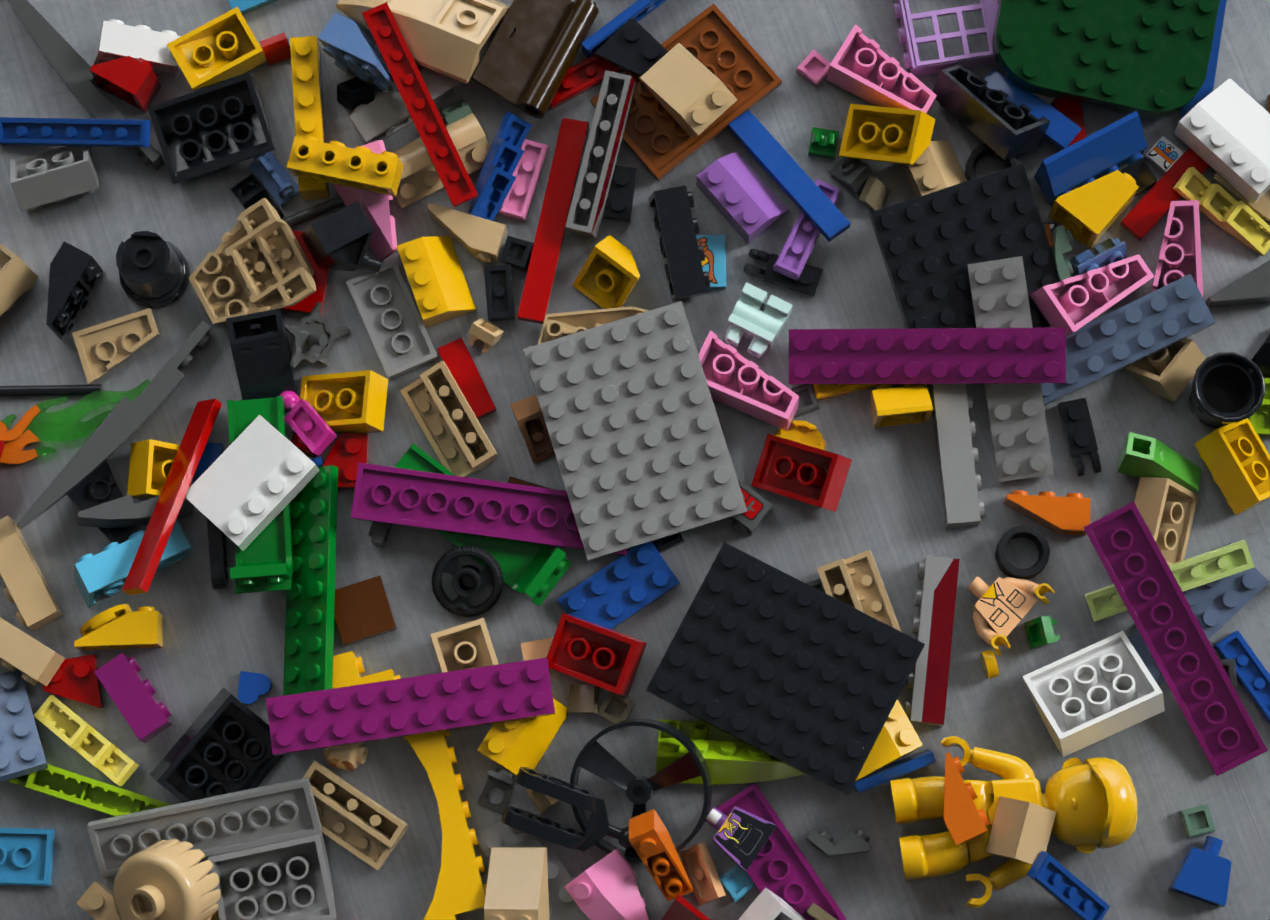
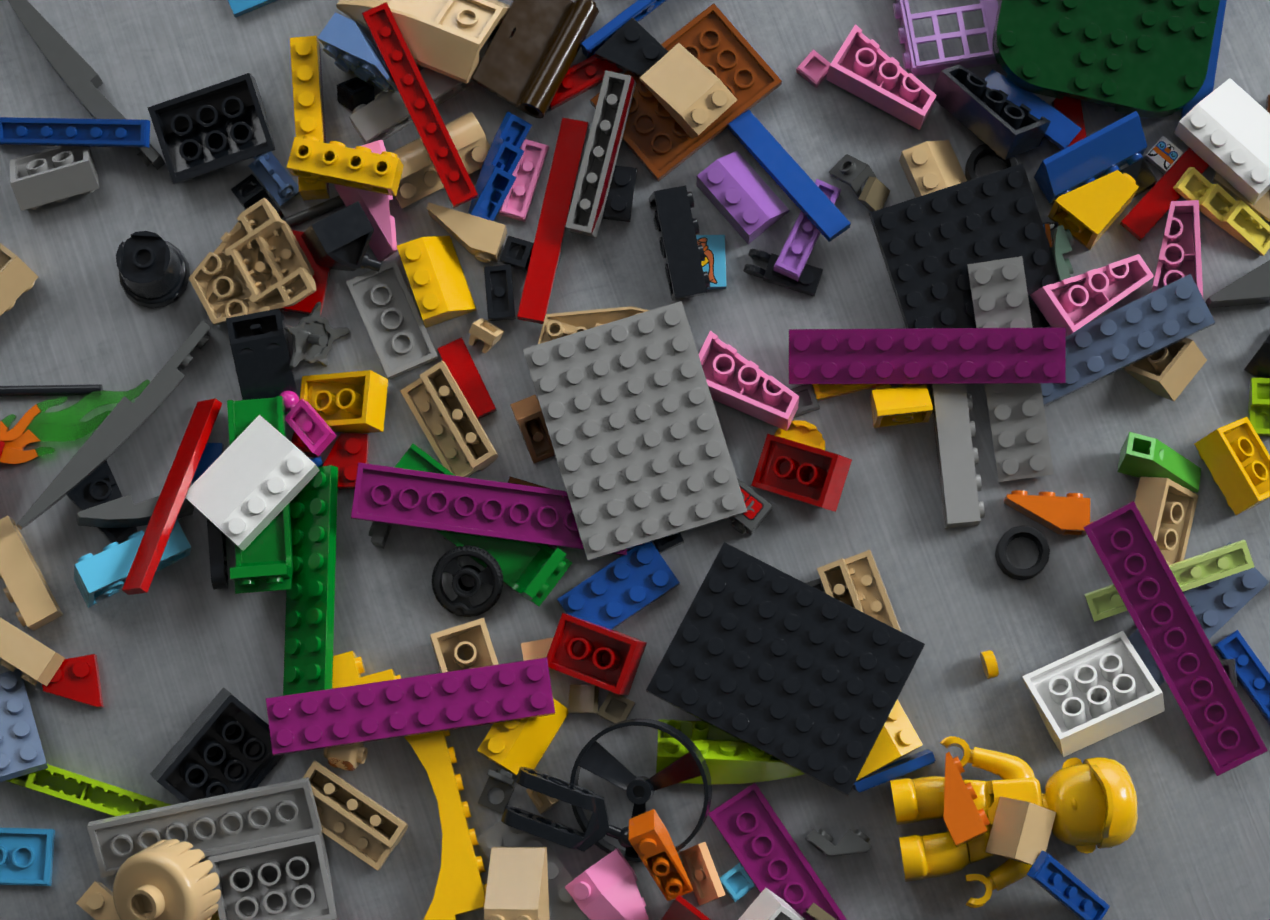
light yellow slope [33,694,139,787] -> none
black slope [46,241,103,340] -> none
tan wing [72,308,160,384] -> none
yellow slope [74,606,163,651] -> none
yellow tile [79,604,132,637] -> none
red slope [89,56,162,113] -> none
white wedge [93,19,181,75] -> none
magenta brick [94,653,172,743] -> none
yellow slope [127,439,192,500] -> none
yellow slope [167,7,267,90] -> none
blue tile [237,671,272,705] -> none
red slope [260,32,291,66] -> none
reddish brown tile [334,576,397,646] -> none
sand green tile [440,99,472,125] -> none
yellow slope [572,235,640,309] -> none
black torso [705,806,777,873] -> none
light aqua hips [725,282,793,358] -> none
green tile [808,127,839,160] -> none
yellow slope [839,104,935,165] -> none
brick [904,555,960,728] -> none
light nougat torso [967,576,1055,656] -> none
green tile [1024,615,1060,649] -> none
black hinge [1058,398,1101,477] -> none
medium blue hinge [1070,237,1127,275] -> none
blue torso [1168,836,1231,908] -> none
sand green tile [1179,804,1216,839] -> none
black piece [1189,352,1266,428] -> none

